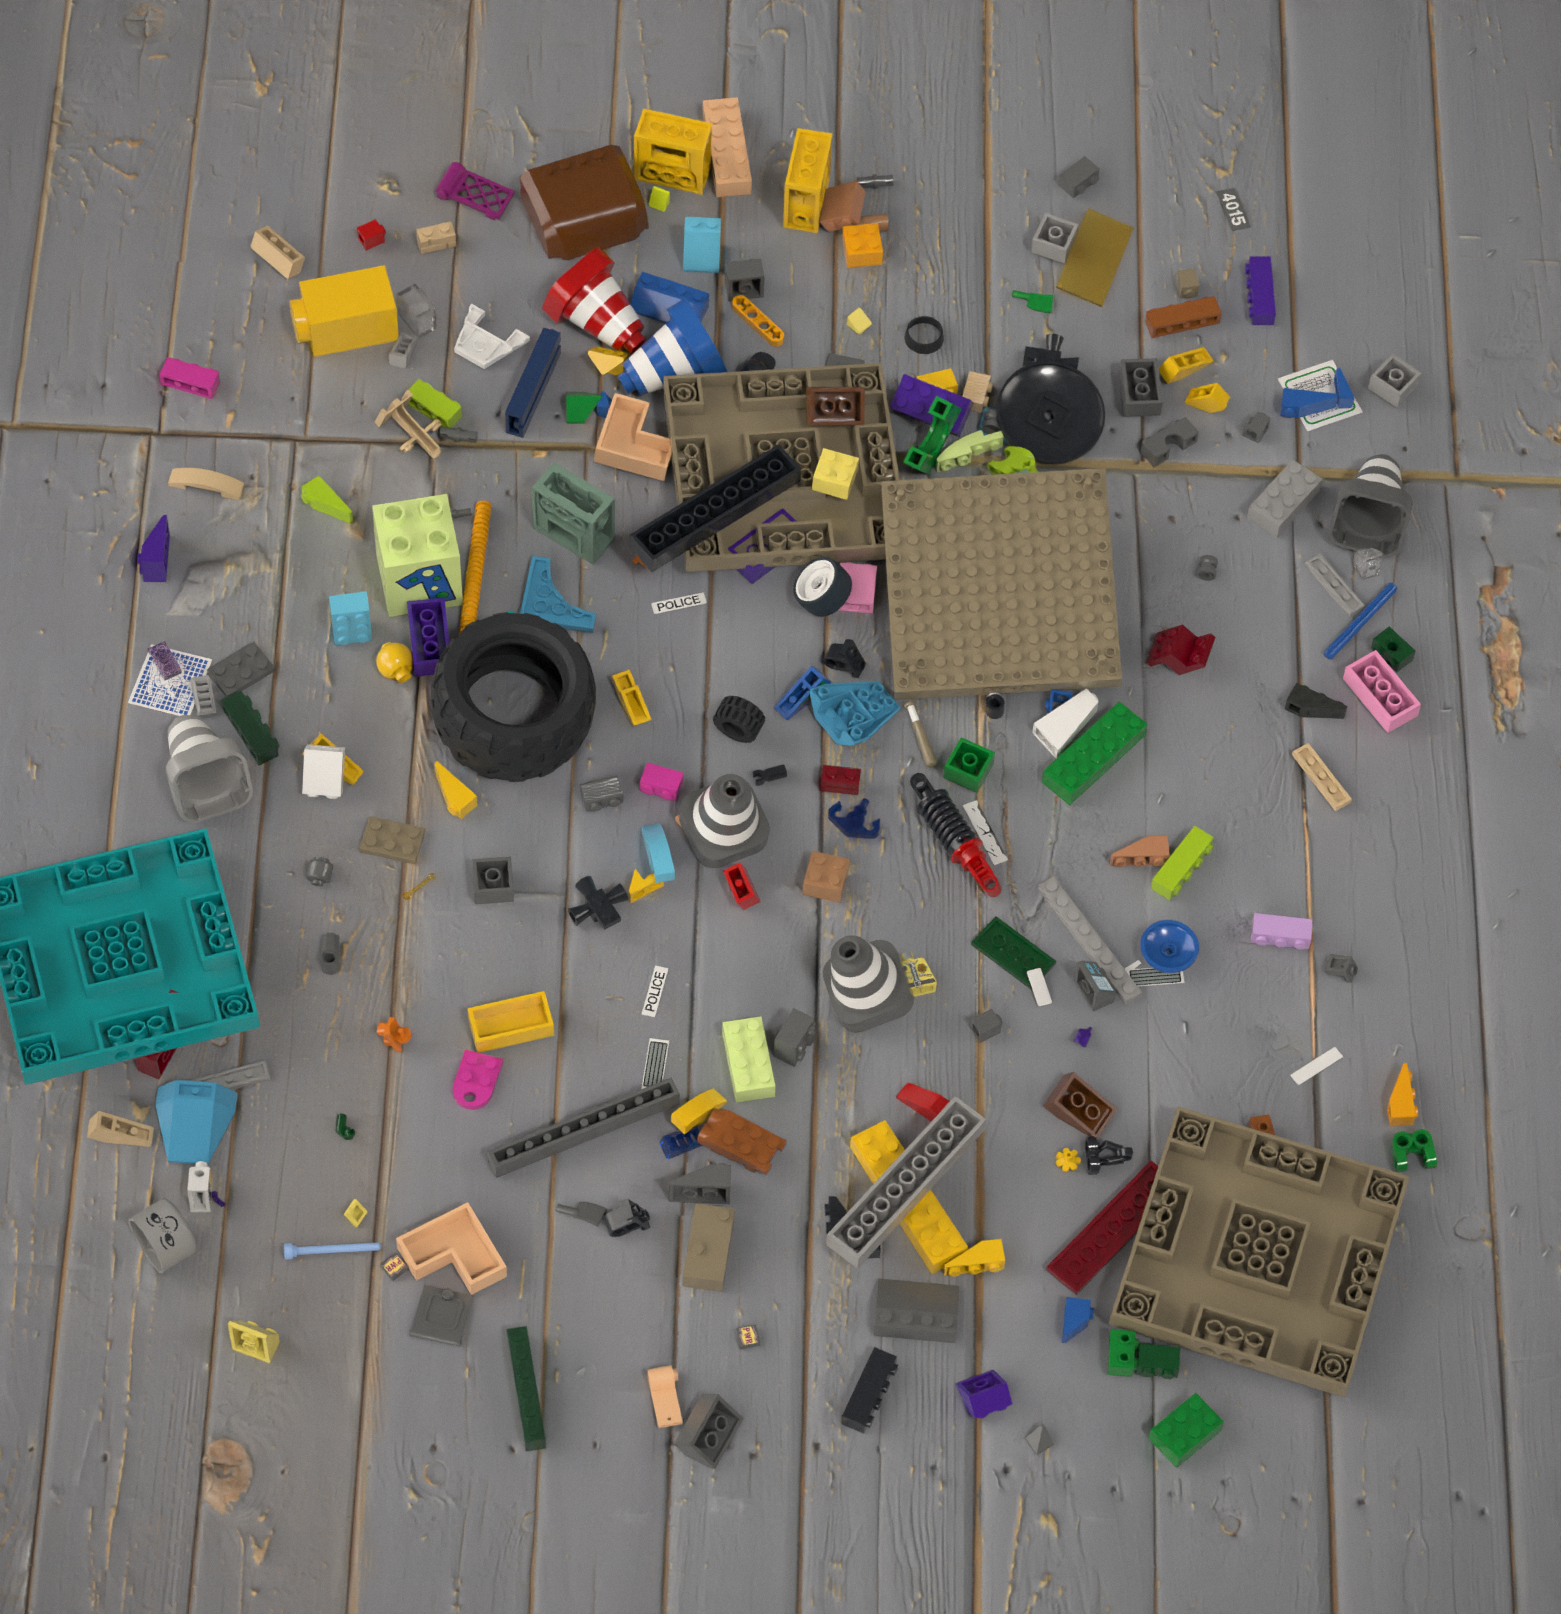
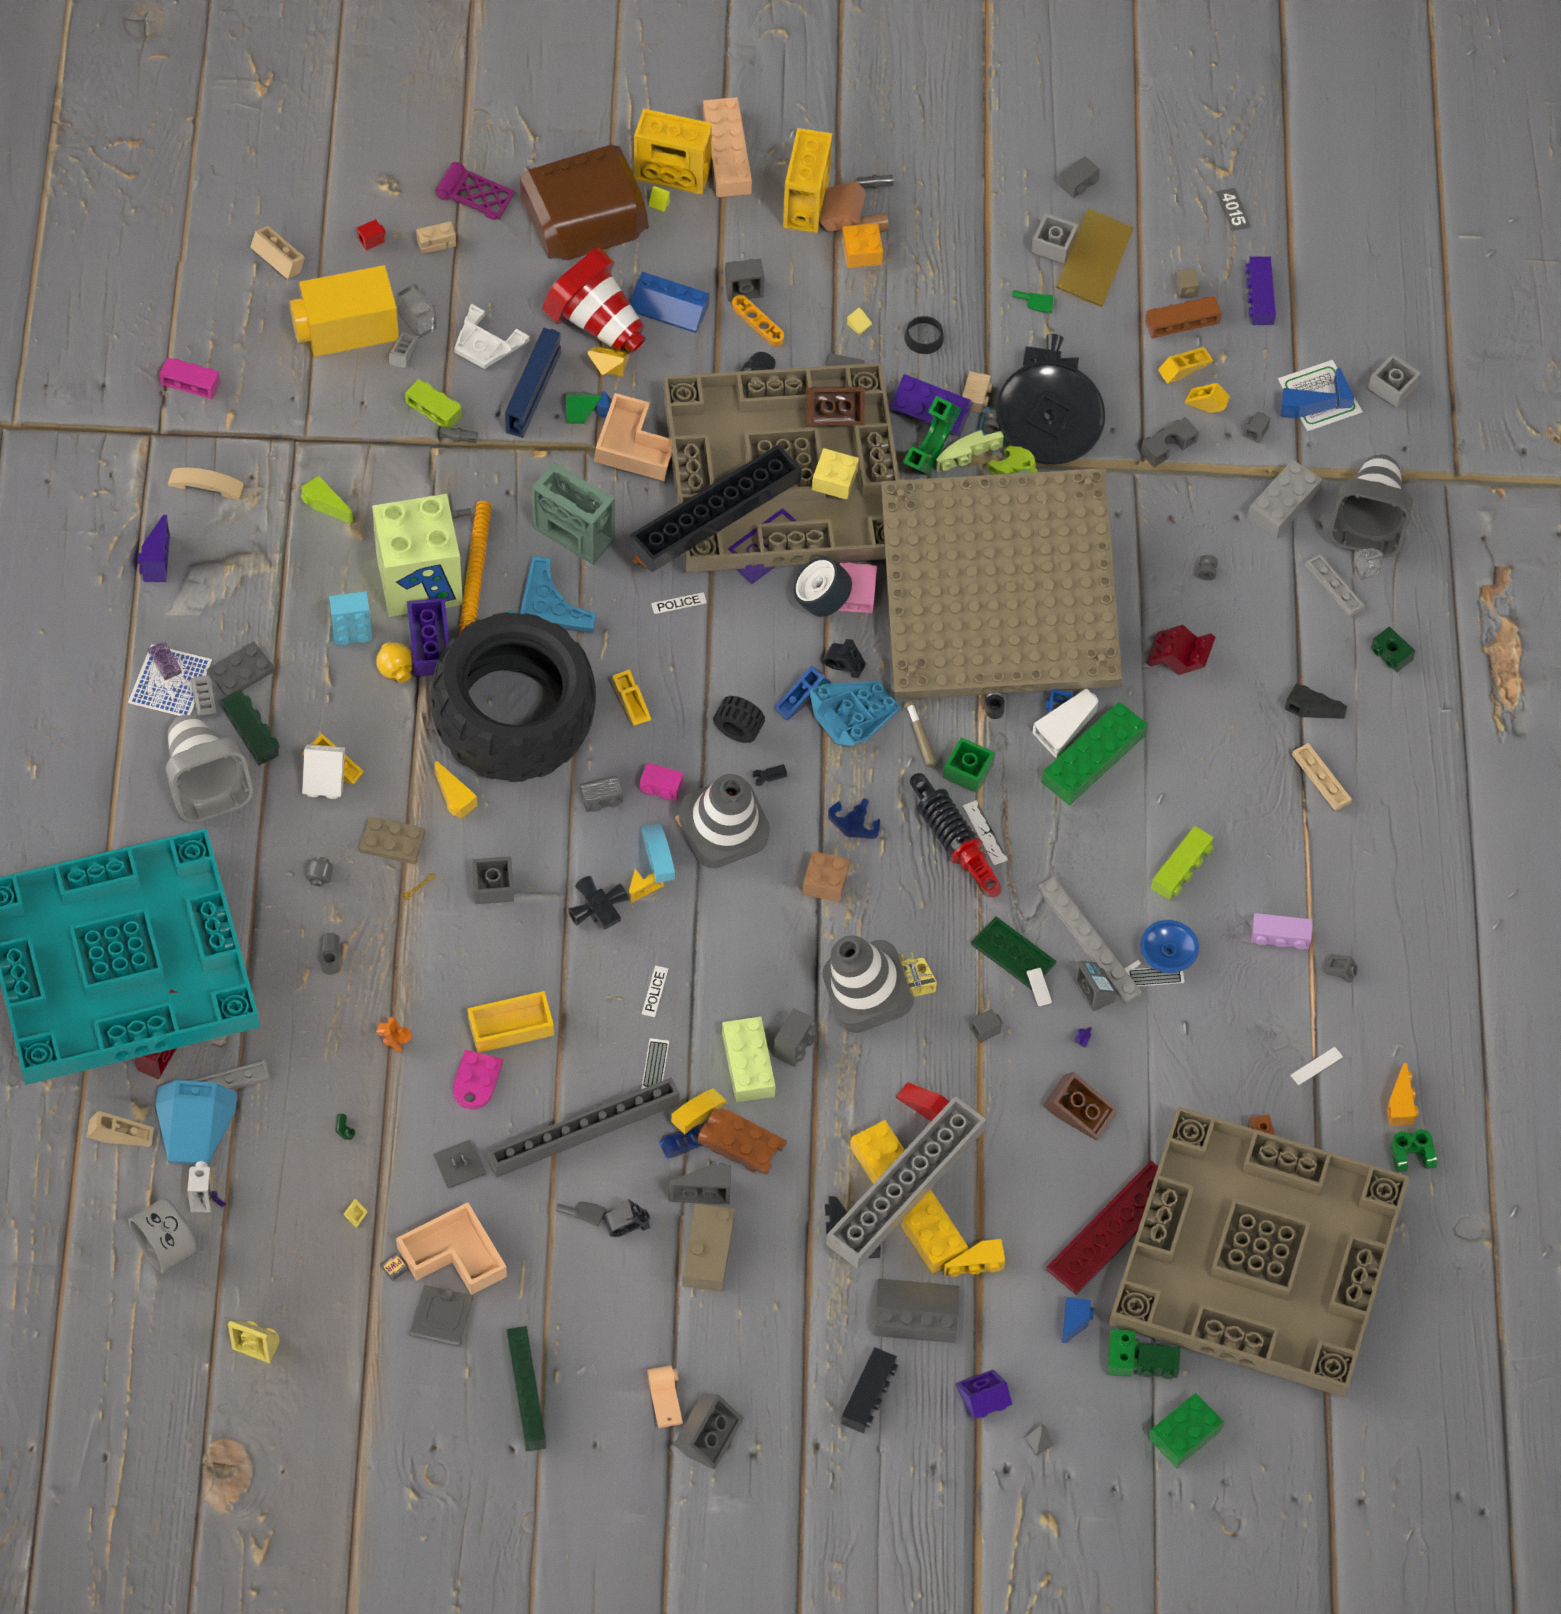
light blue piece [284,1242,382,1260] -> none
tan piece [374,390,442,459] -> none
blue cone [617,298,728,396] -> none
medium azure slope [683,217,721,273] -> none
red brick [723,862,761,910] -> none
tile [736,1325,760,1349] -> none
dark red brick [820,765,861,795] -> none
yellow slope [916,368,958,394] -> none
yellow plant [1056,1148,1081,1173] -> none
black piece [1085,1137,1133,1175] -> none
nougat slope [1110,835,1170,867] -> none
dark grey brick [1119,358,1163,417] -> none
blue axle [1324,582,1397,660] -> none
bright pink brick [1343,650,1421,733] -> none
none -> dark grey piece [433,1140,485,1189]

